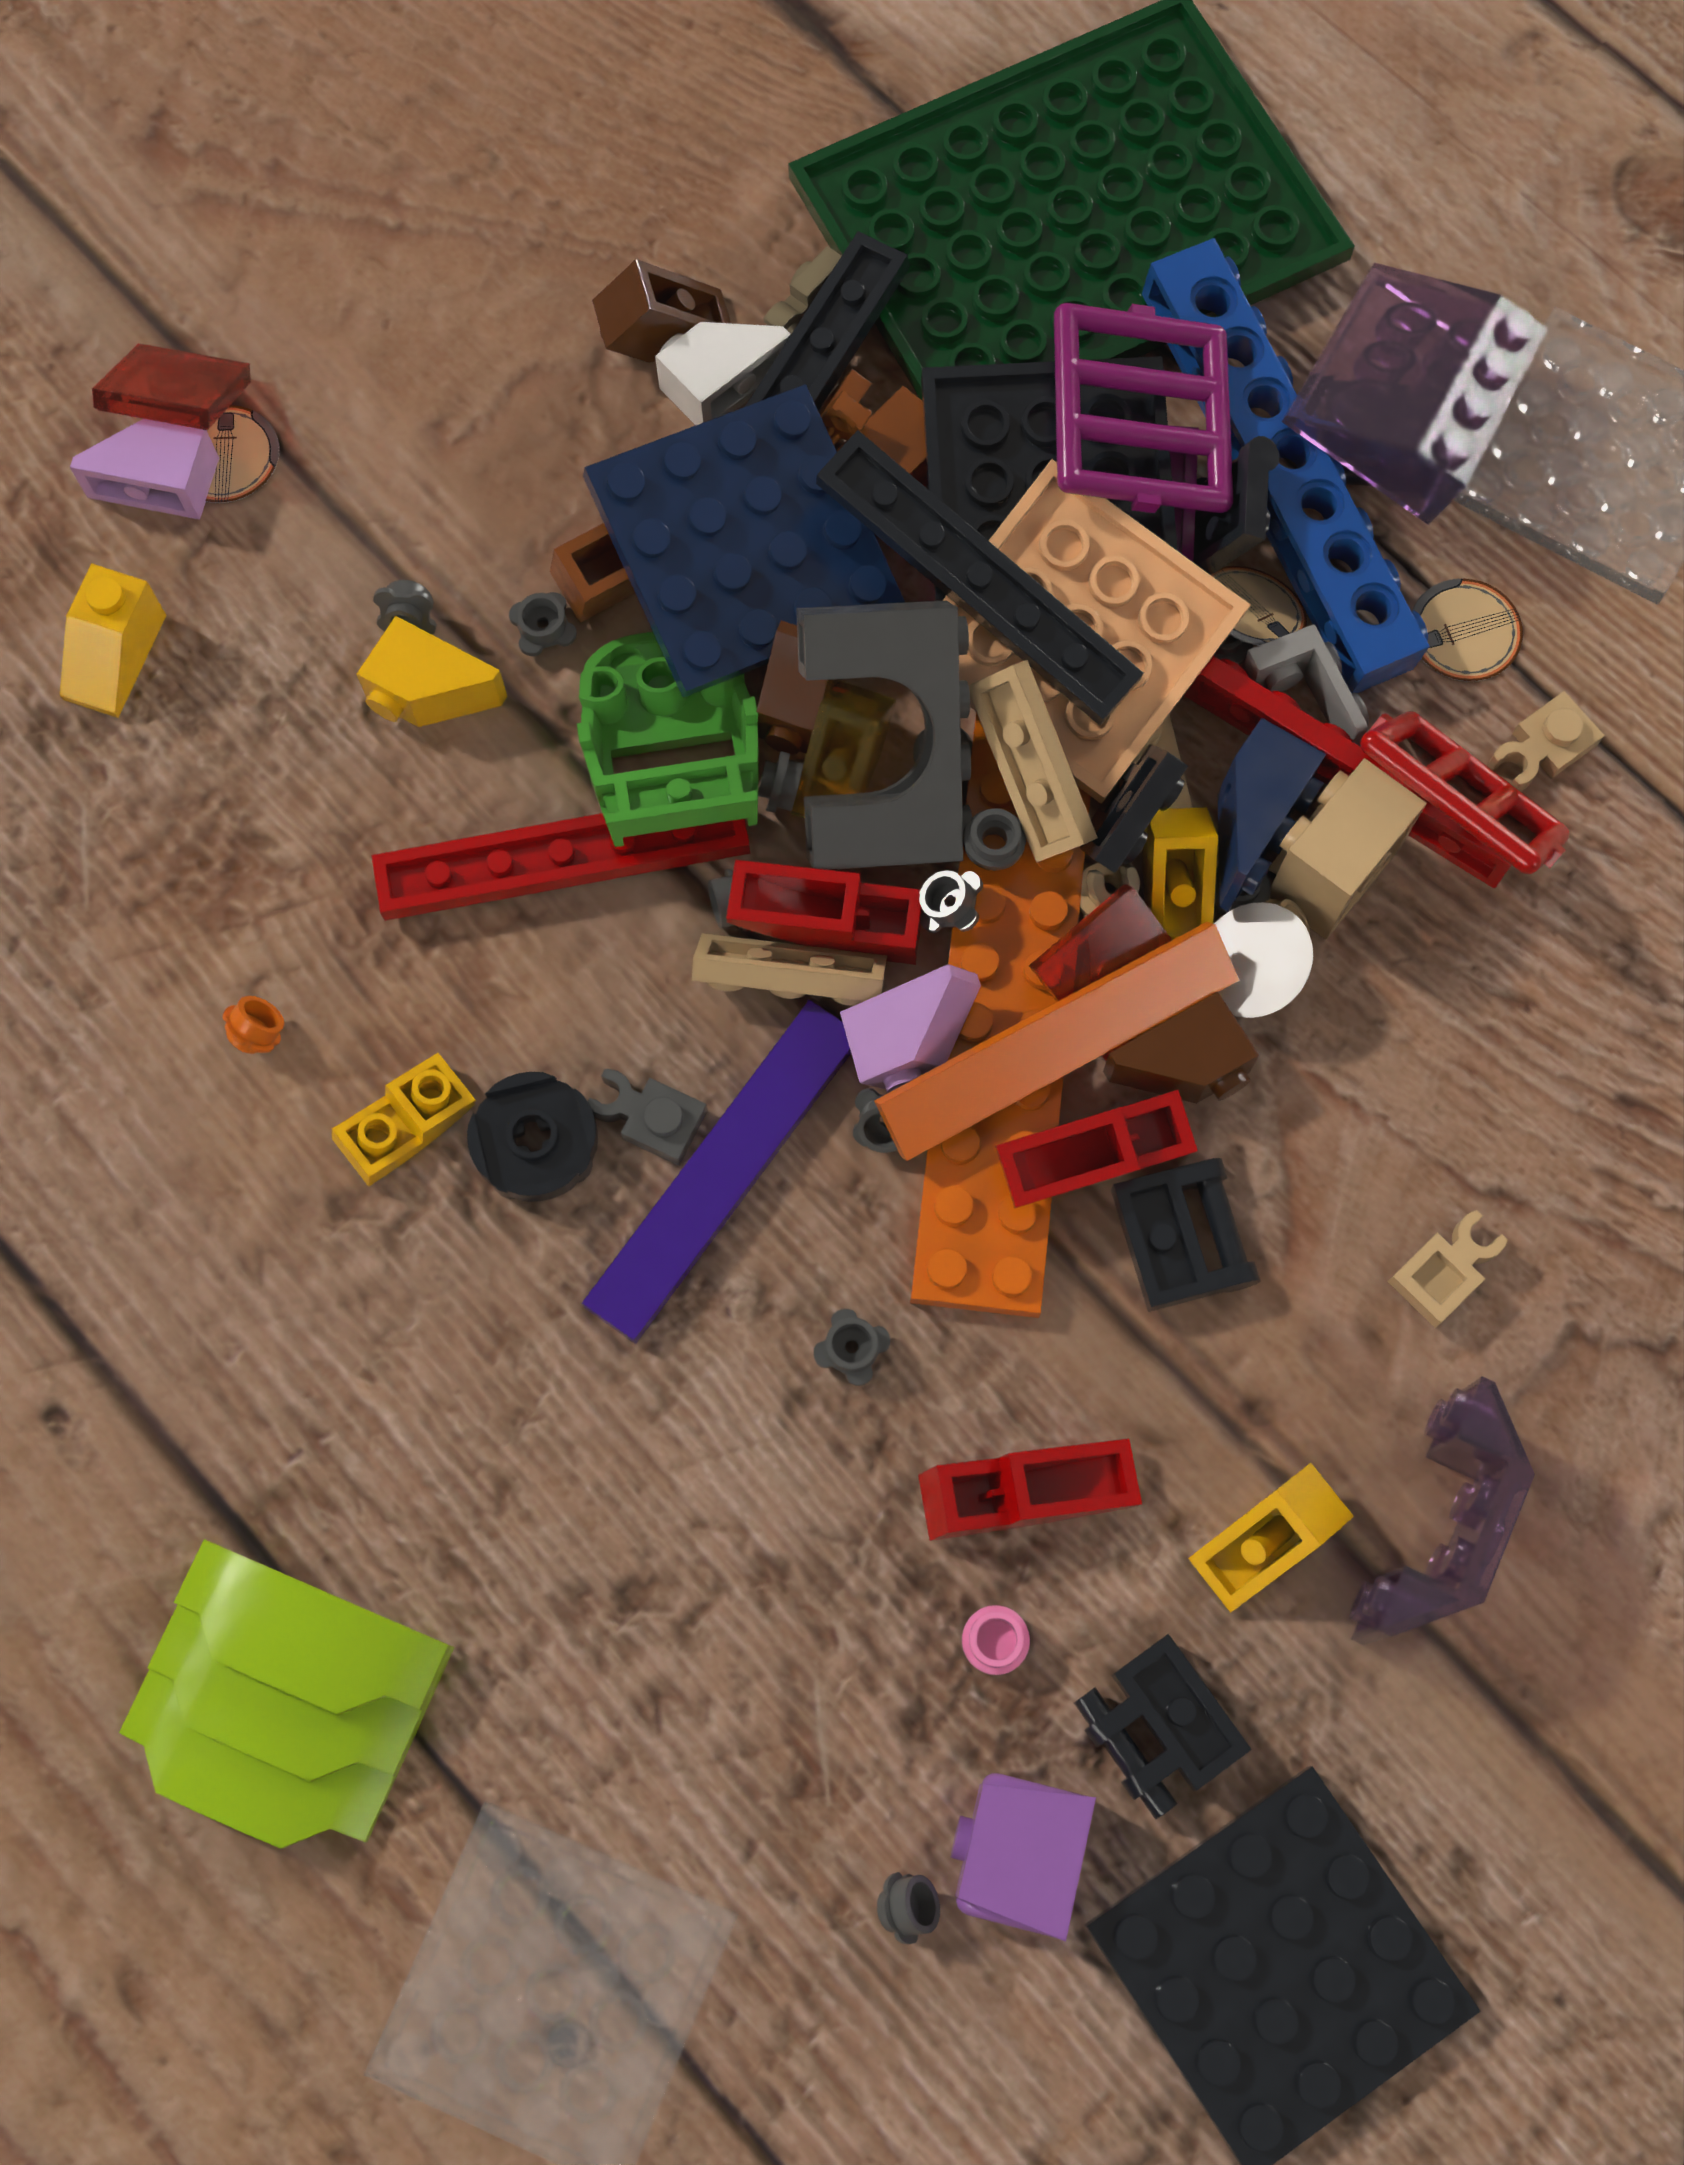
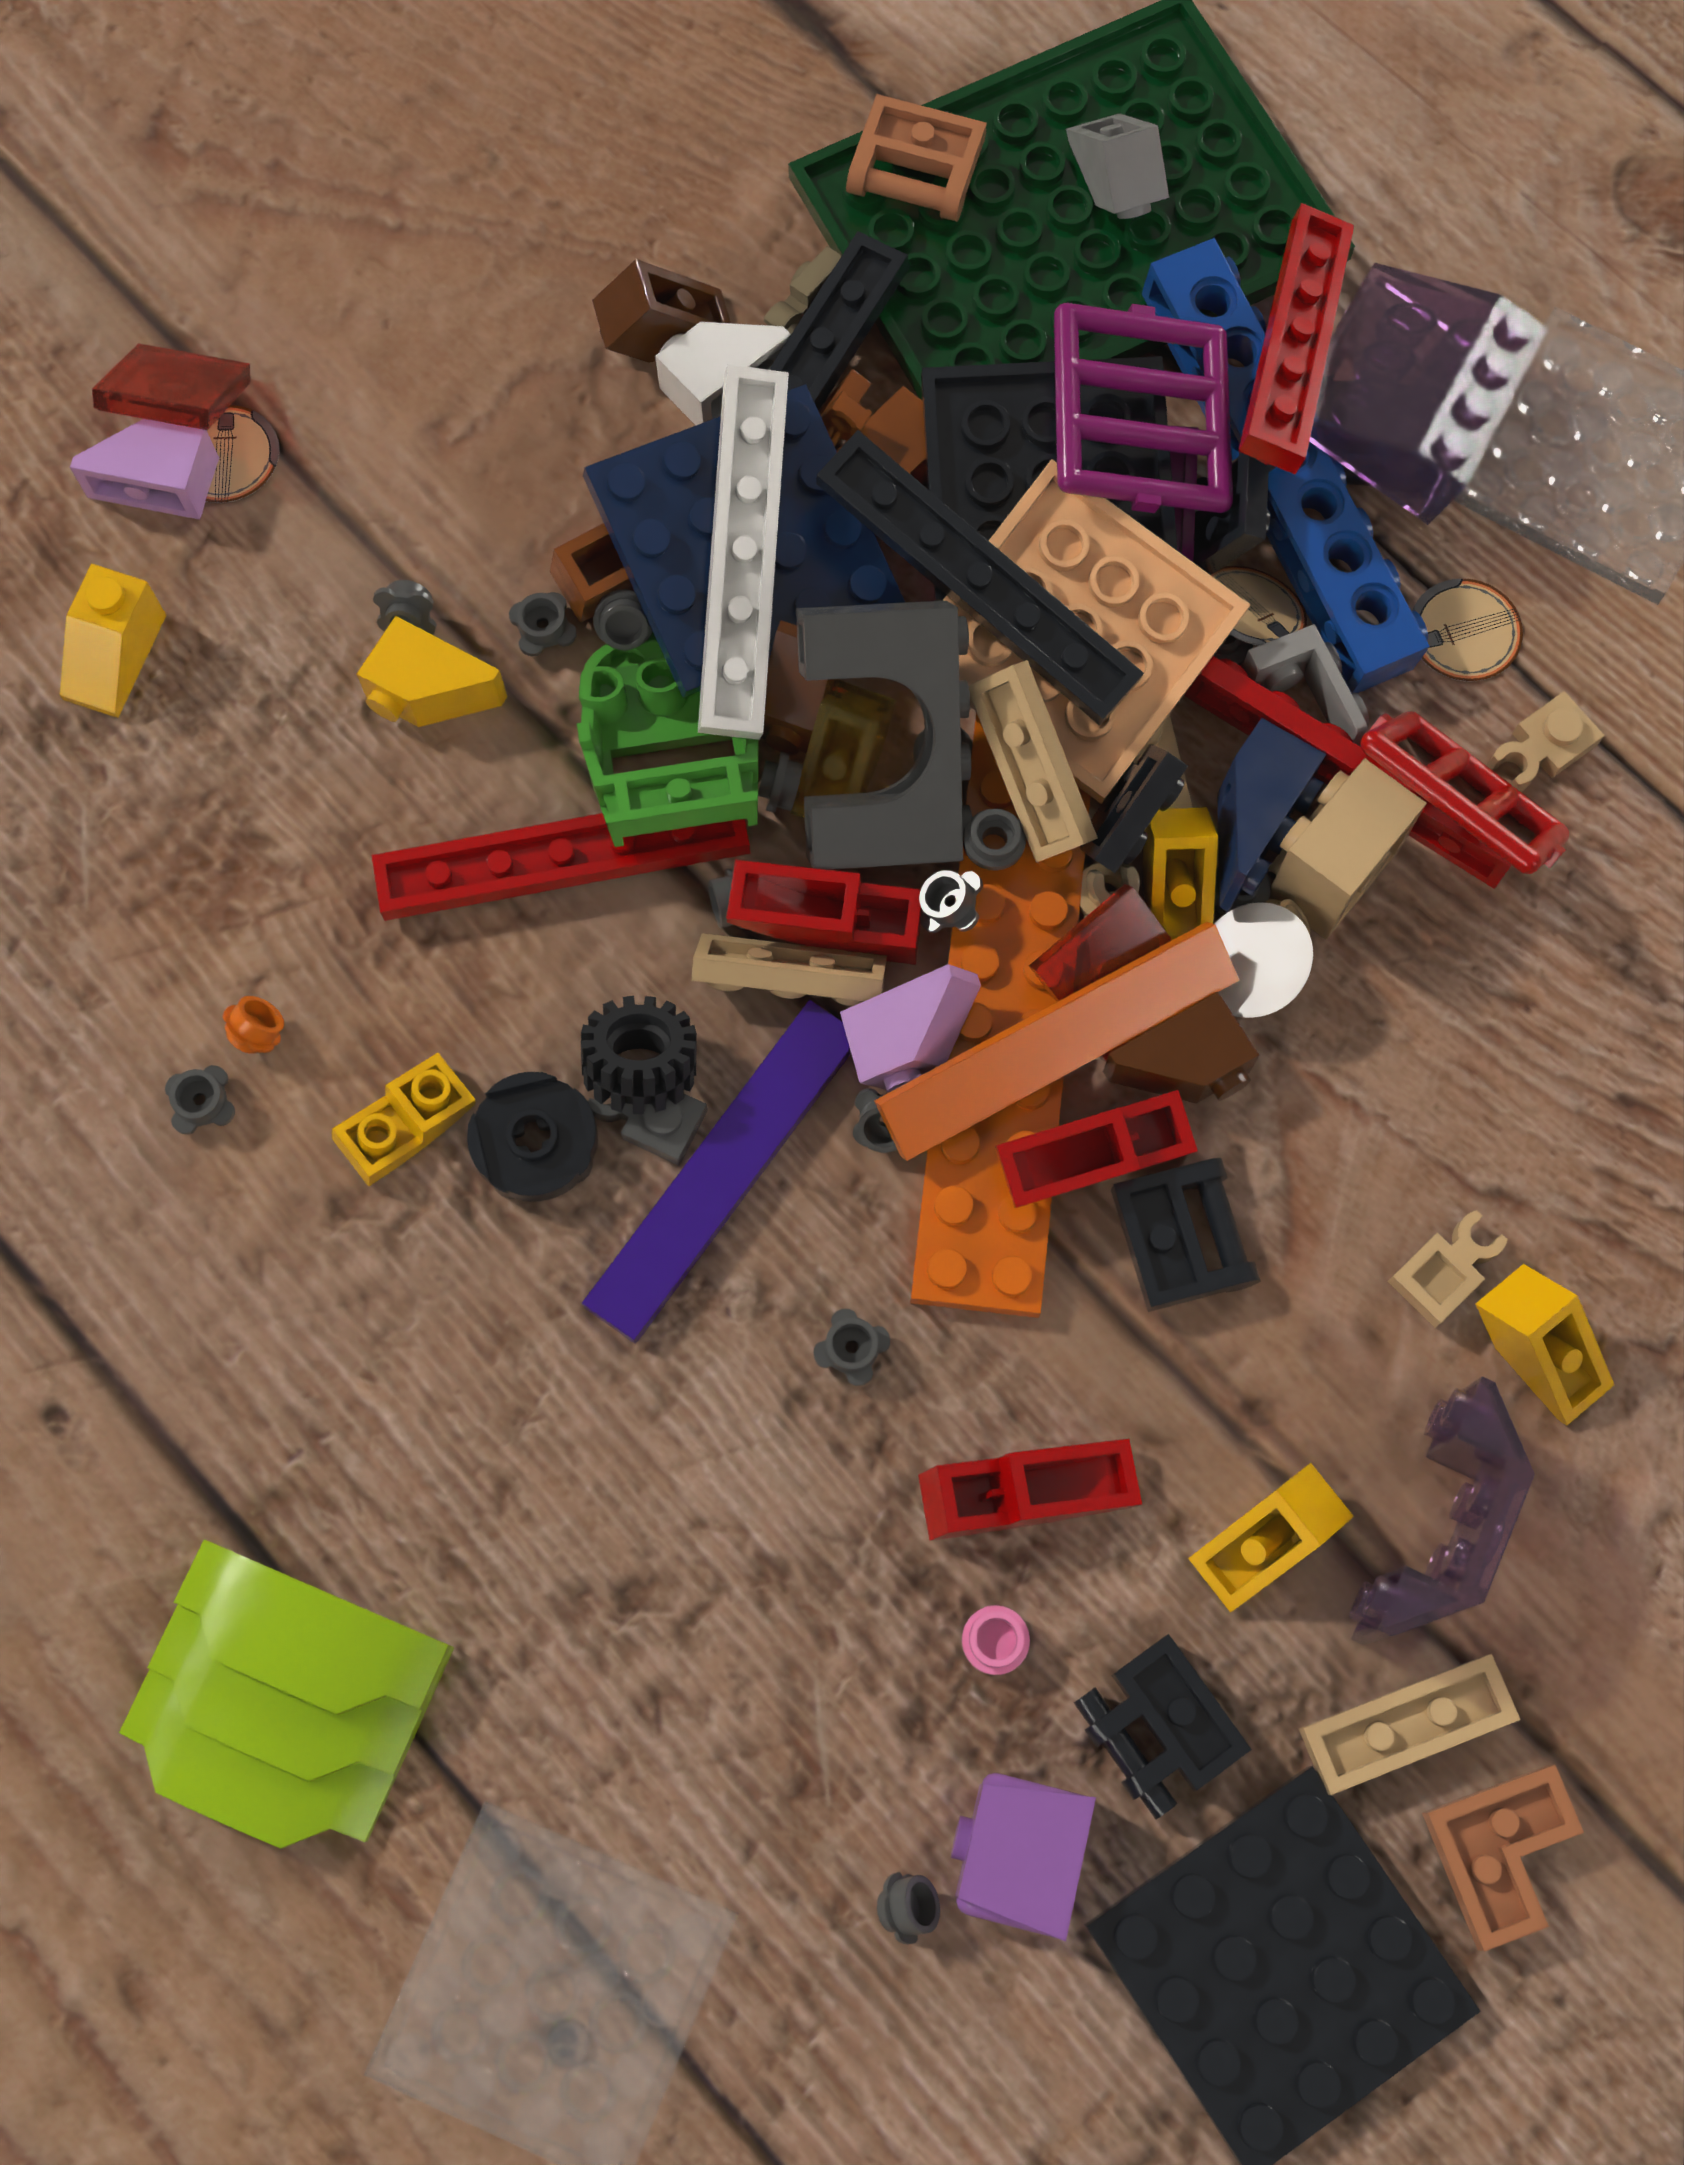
none -> dark grey plate [165,1065,235,1135]
none -> black tyre [581,996,697,1114]
none -> dark grey plate [593,589,653,650]
none -> white plate [697,364,789,740]
none -> nougat plate [846,94,987,222]
none -> light grey slope [1066,113,1169,219]
none -> red plate [1238,203,1354,474]
none -> tan plate [1299,1654,1520,1795]
none -> nougat plate [1422,1765,1584,1952]
none -> yellow slope [1475,1264,1614,1426]

